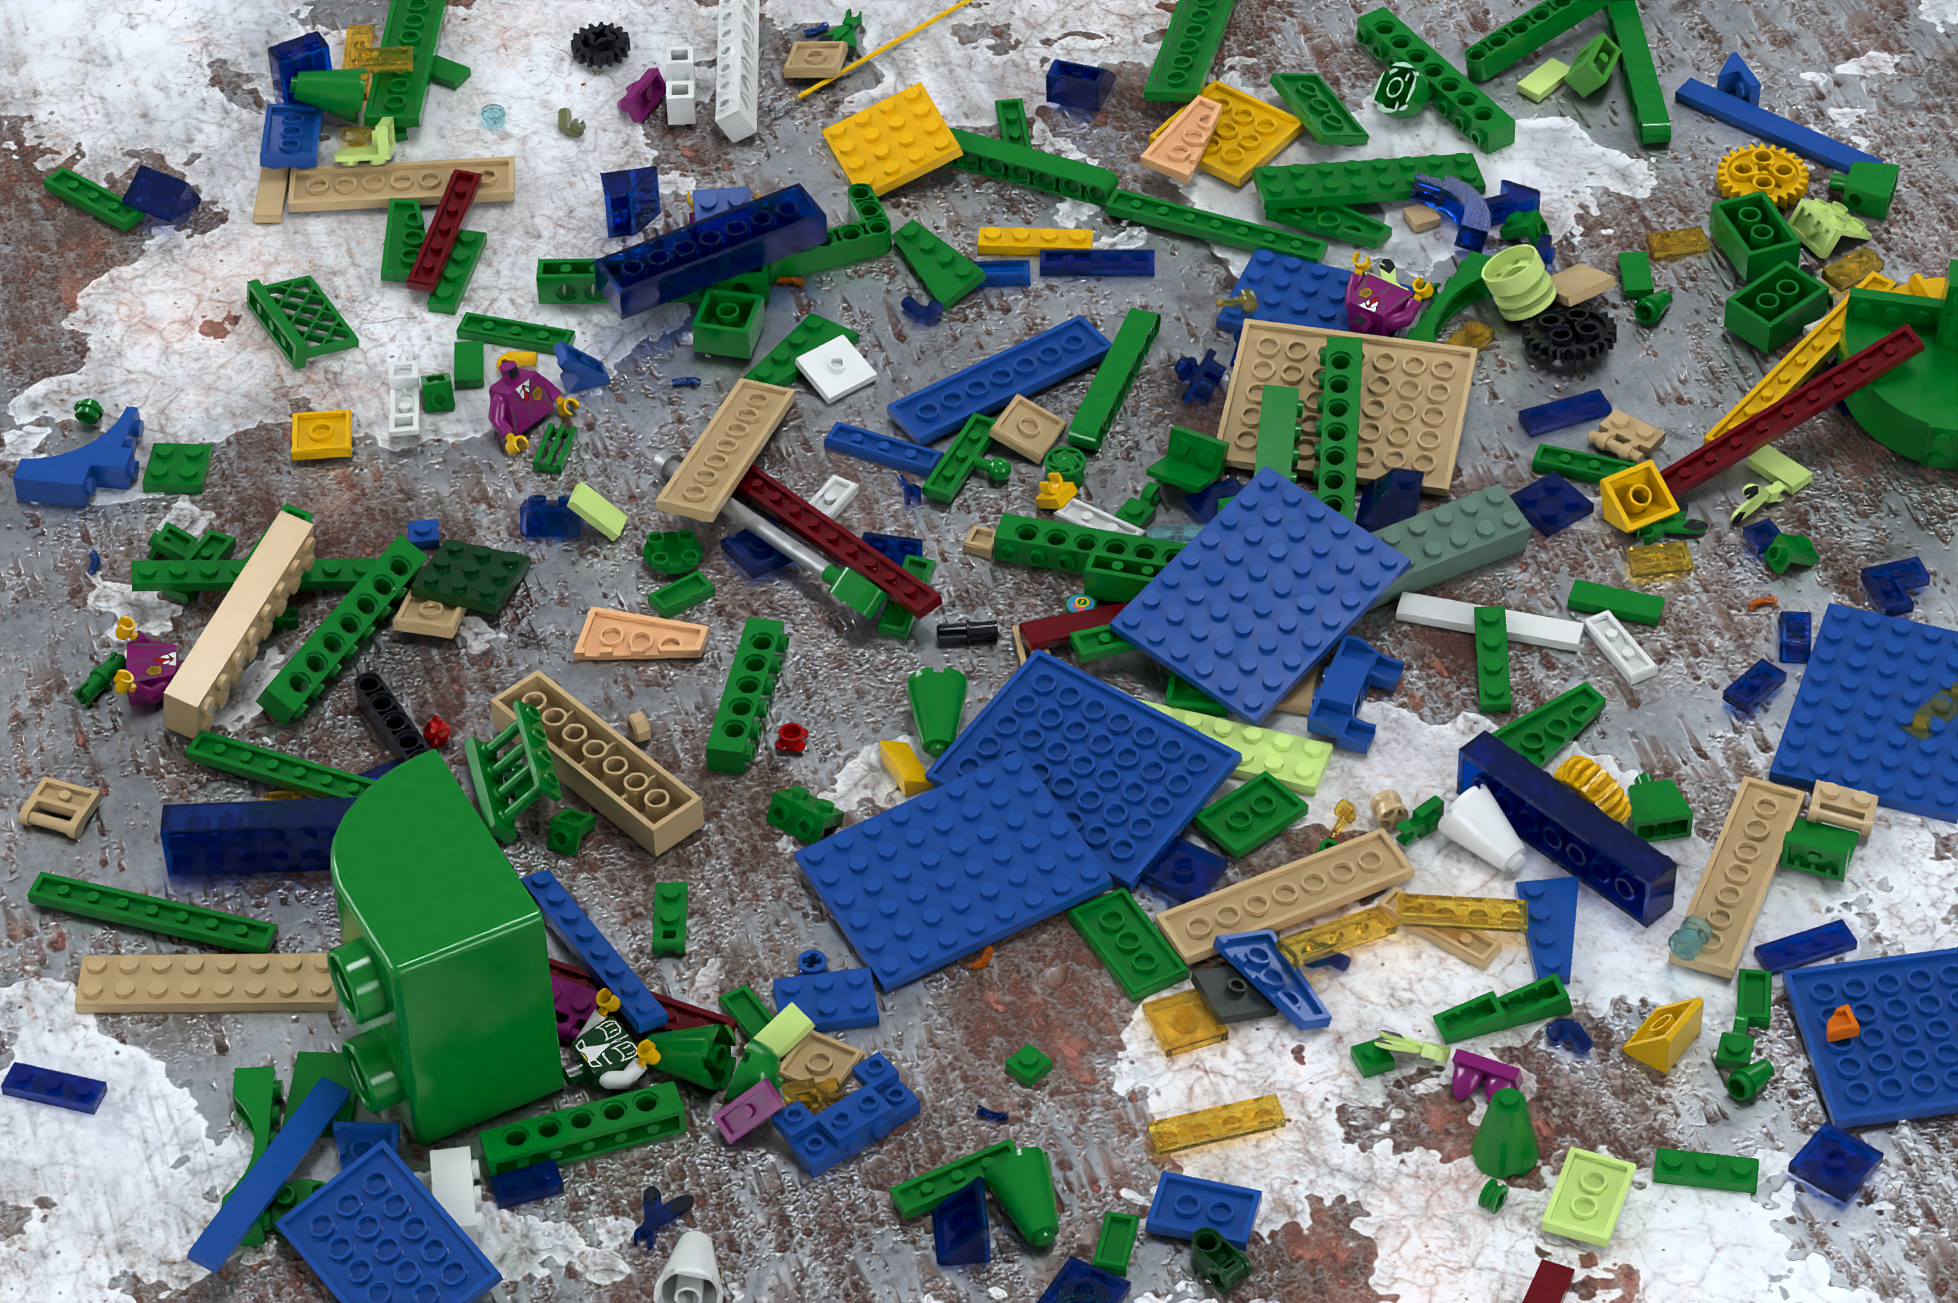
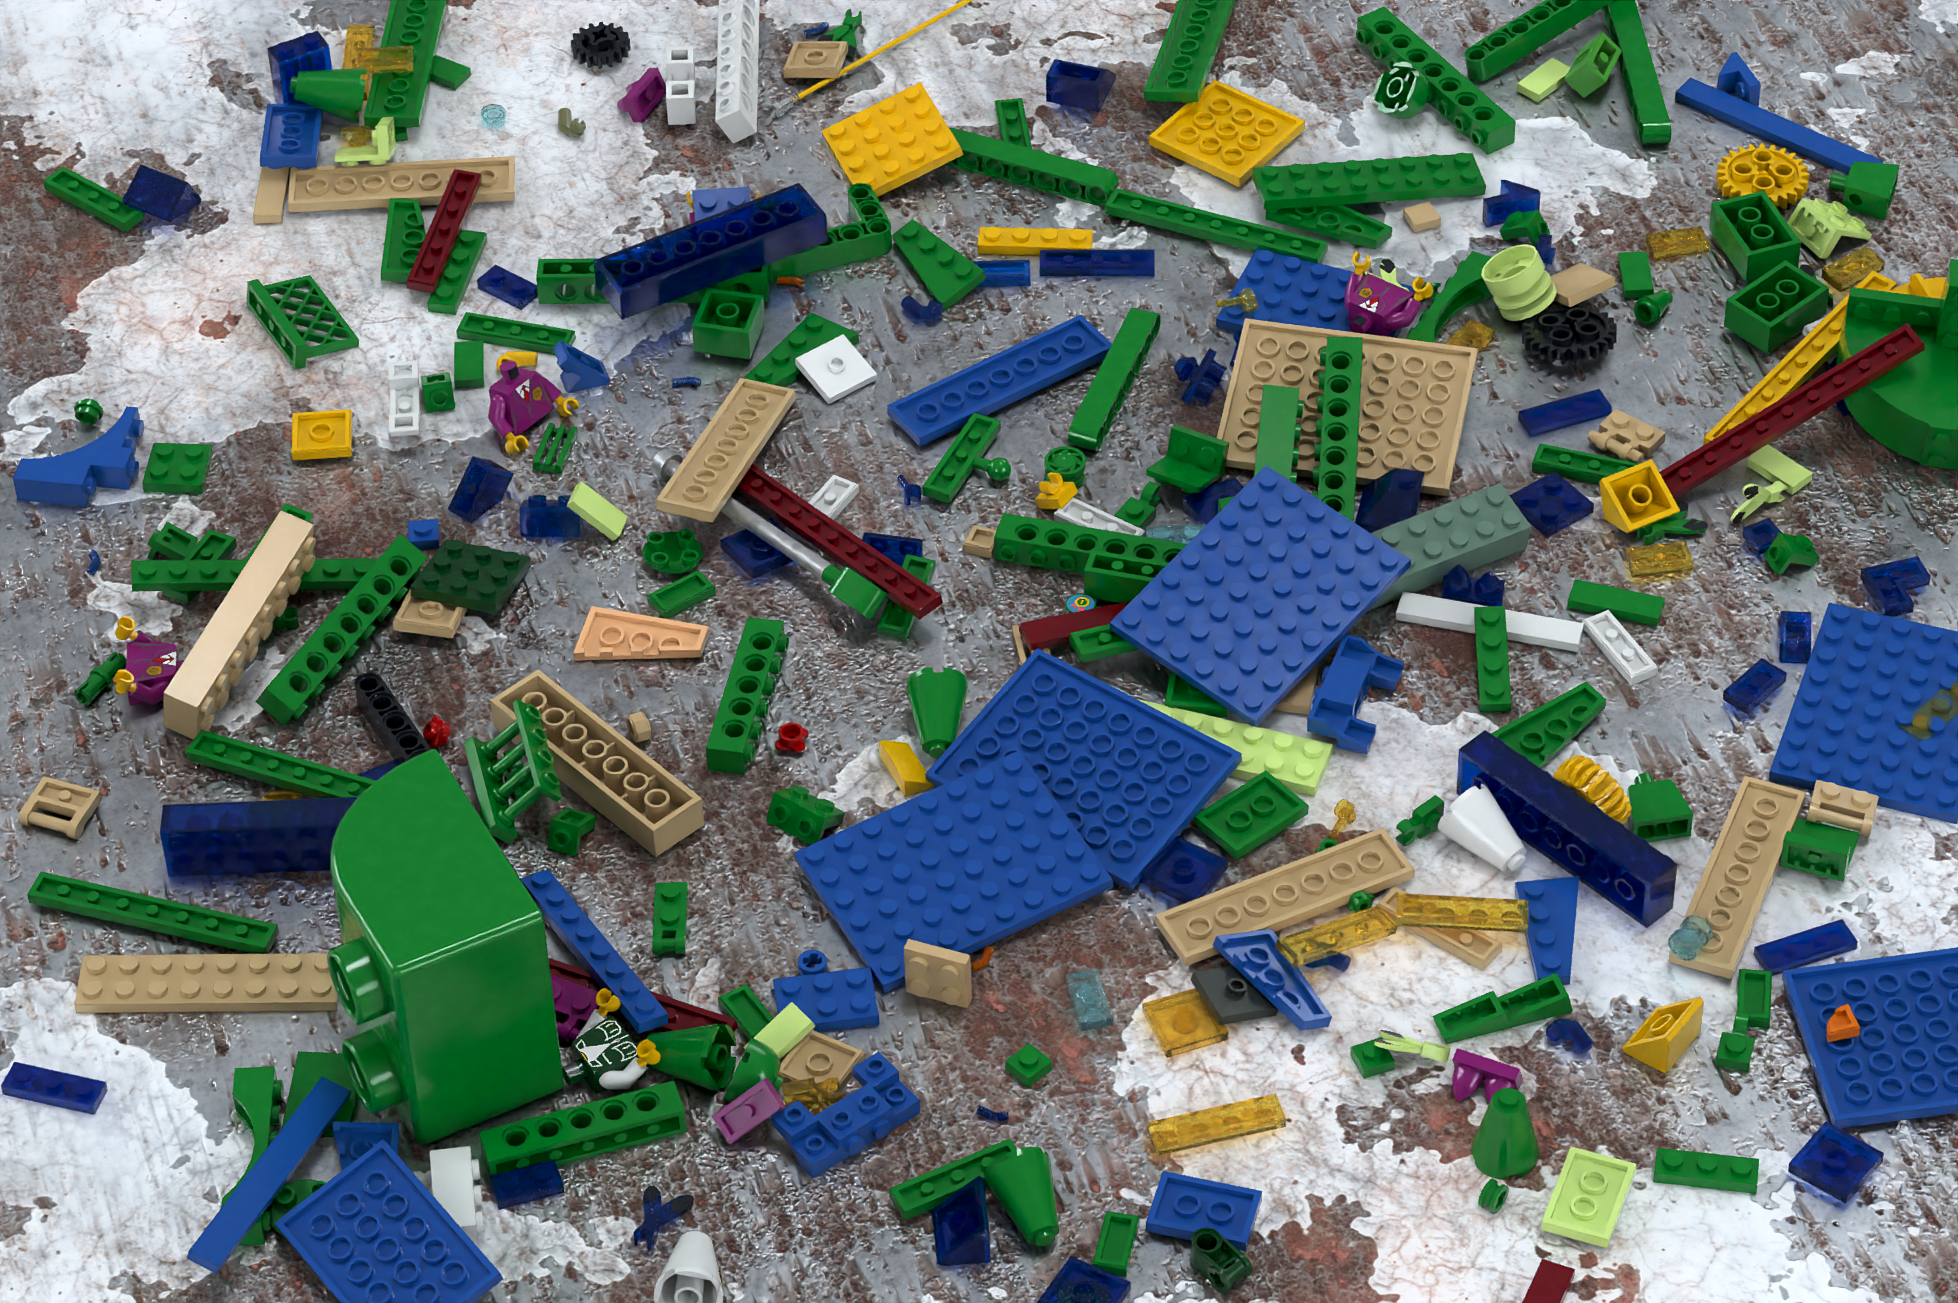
clear blue slope [600,166,661,238] -> none
blue tile [824,421,944,478] -> none
black axle [936,619,998,644] -> none
tan tile [988,393,1068,464] -> none
green tile [1068,887,1190,1003] -> none
light nougat wing [1140,95,1222,184] -> none
green tile [1269,73,1370,145] -> none
tan wheel [1370,789,1409,830] -> none
clear blue arch [1408,172,1491,253] -> none
green cone [1726,1059,1774,1101] -> none
orange leg [1747,596,1778,610] -> none
none -> clear blue slope [447,456,514,523]
none -> clear blue plate [477,264,538,310]
none -> tan plate [904,939,972,1008]
none -> clear light blue plate [1066,969,1113,1031]
none -> green piece [1347,891,1374,914]
none -> clear blue tile [1441,564,1505,606]

